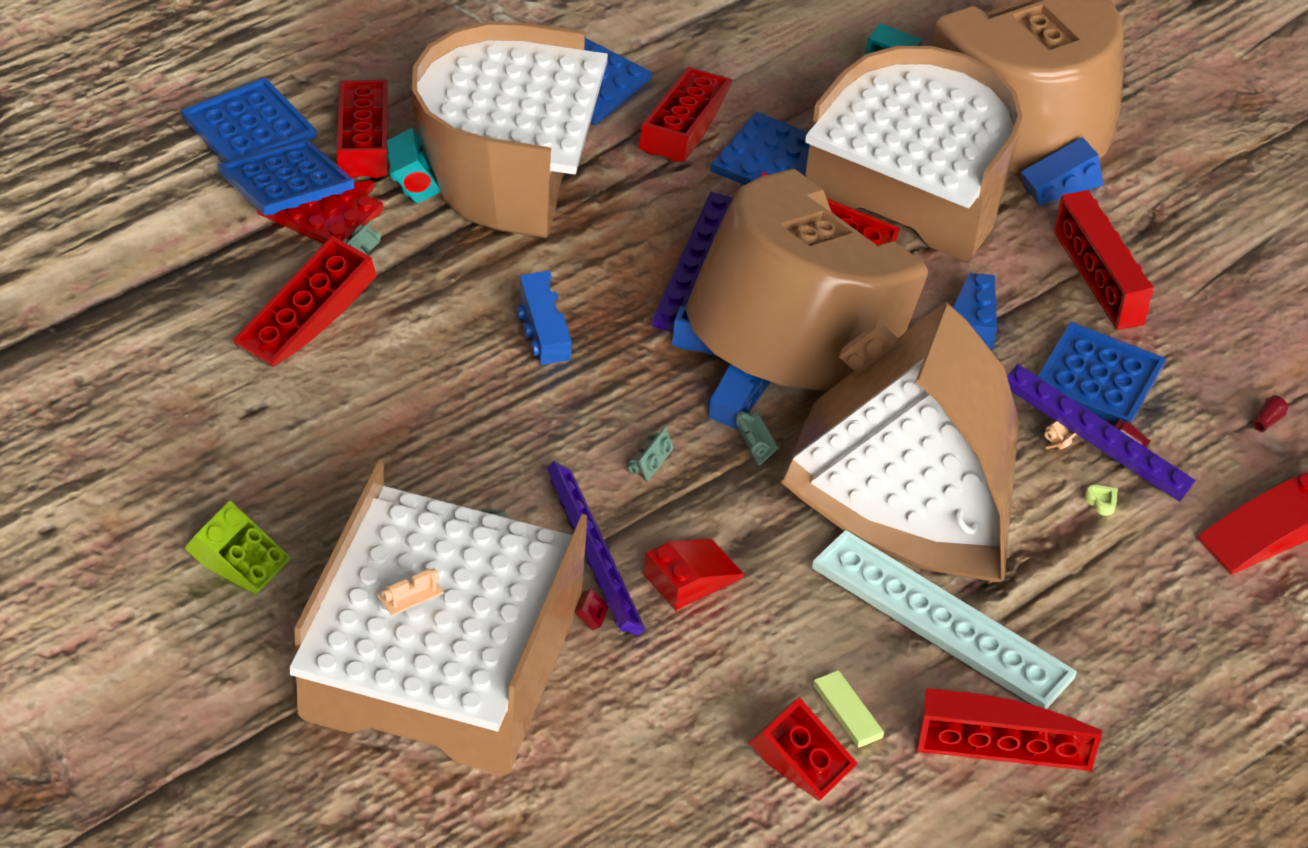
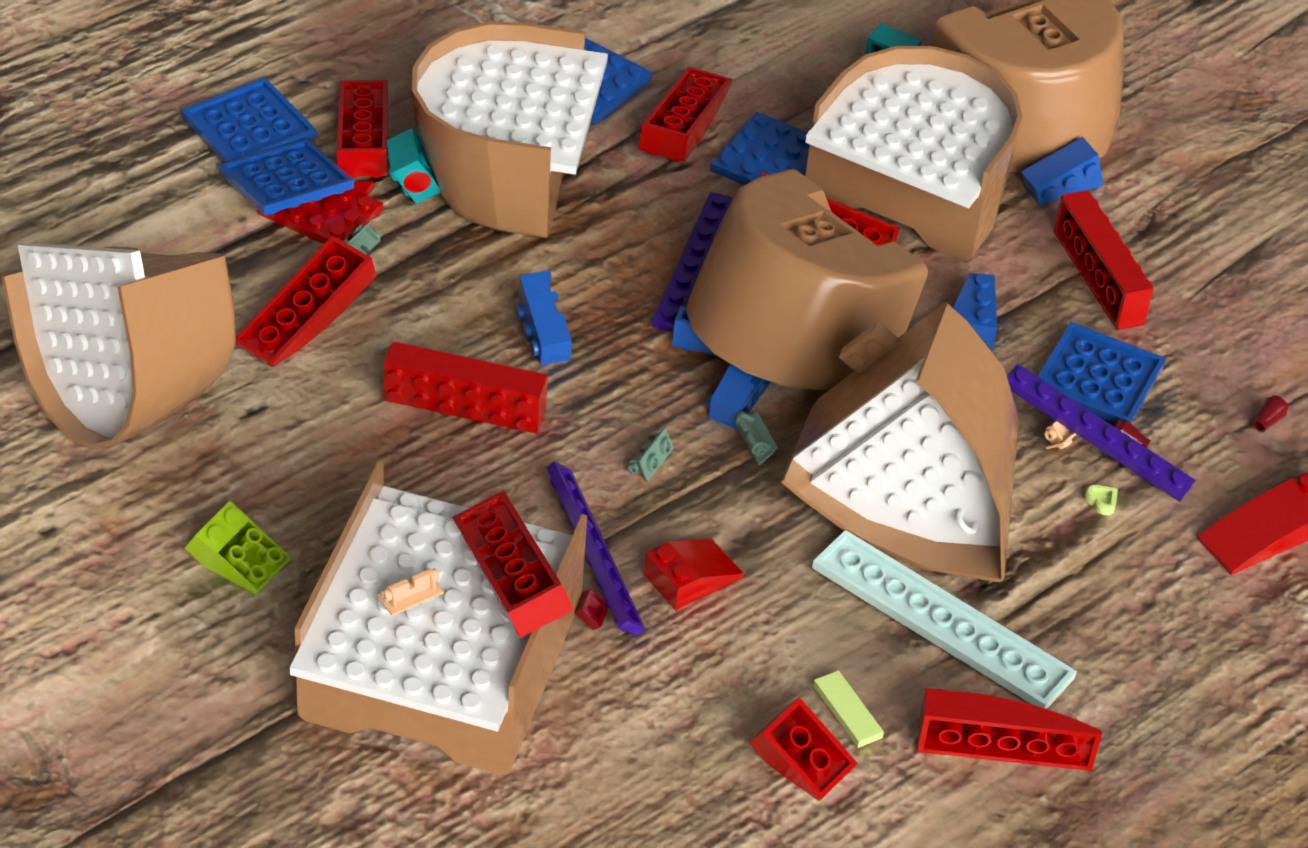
none -> piece [2,243,236,449]
none -> red brick [384,341,548,434]
none -> red slope [452,490,574,638]

